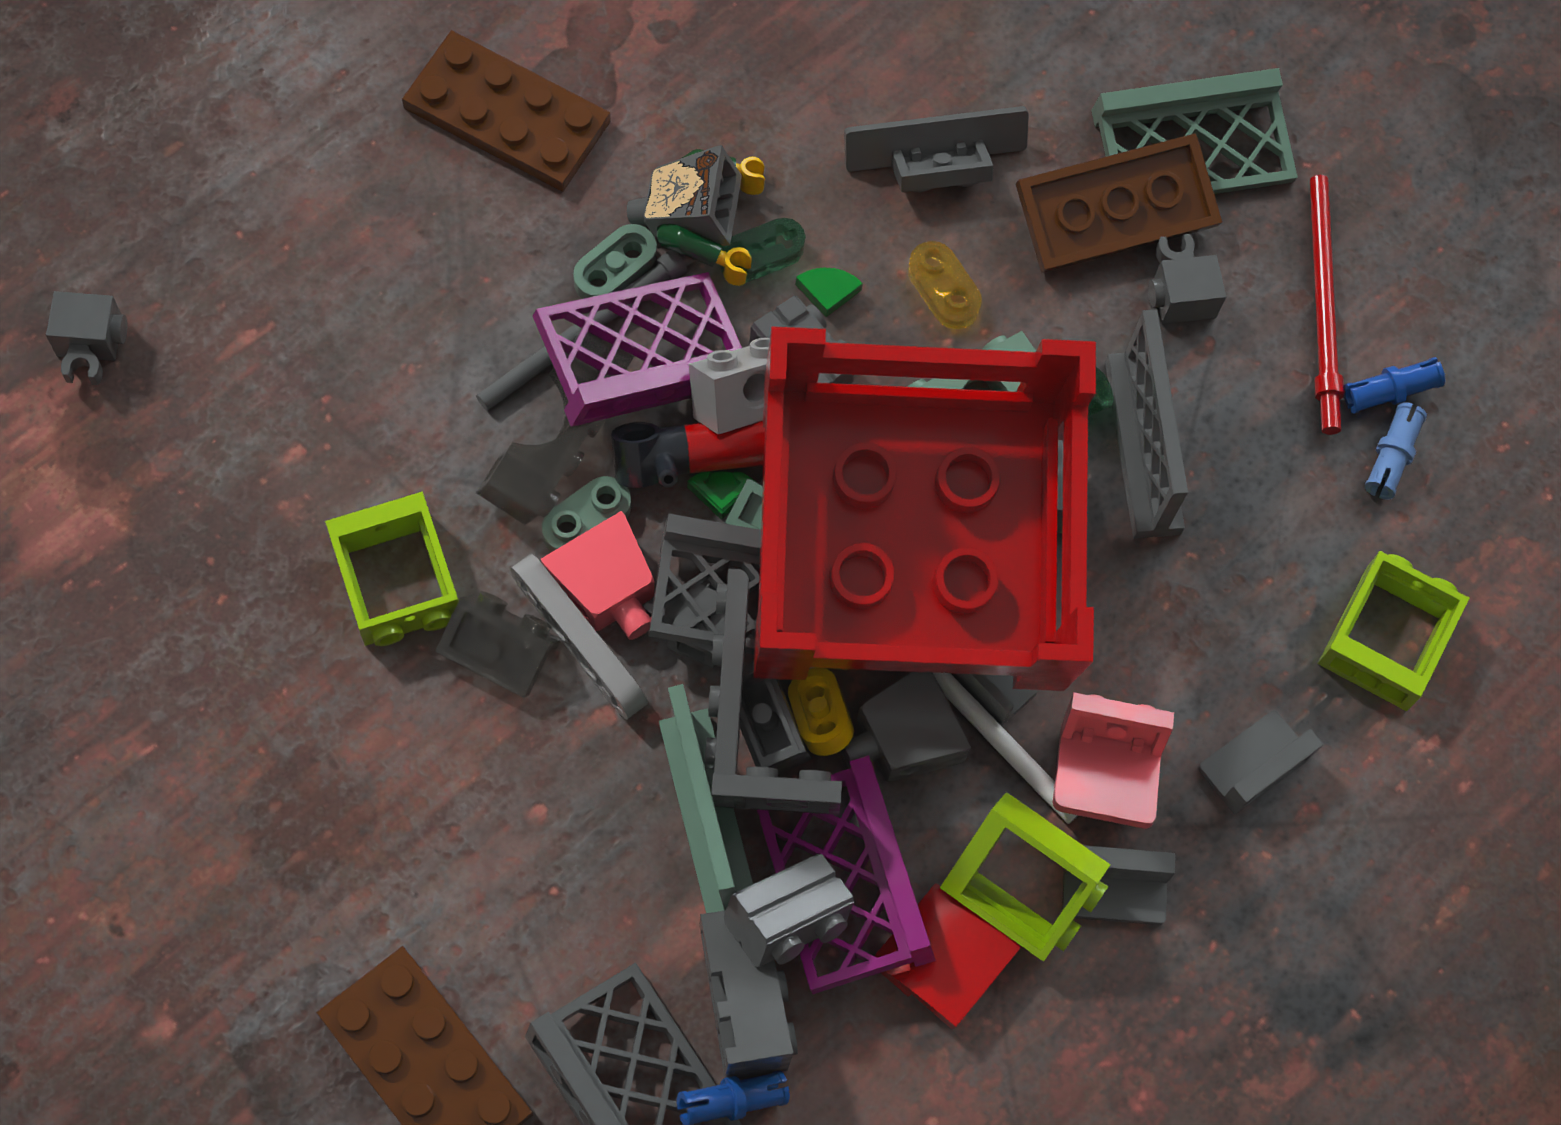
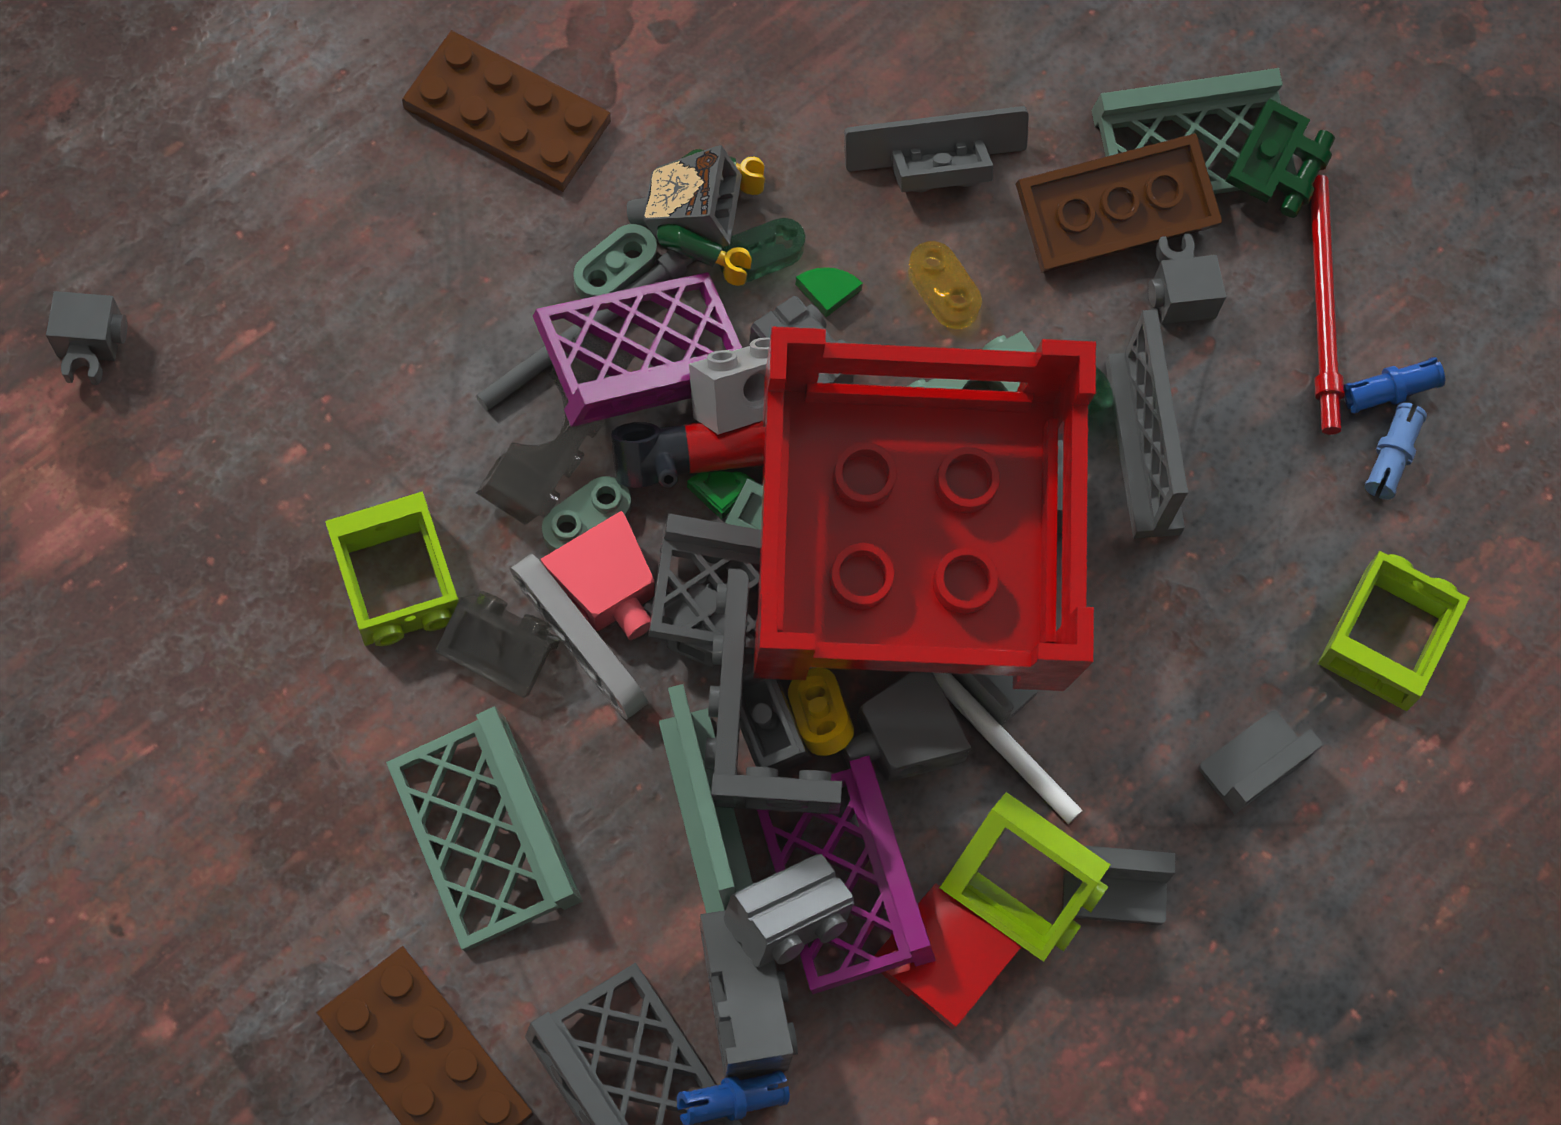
coral bracket [1052,692,1174,829] -> none
none -> sand green fence [386,706,583,952]
none -> dark green plate [1225,98,1335,218]

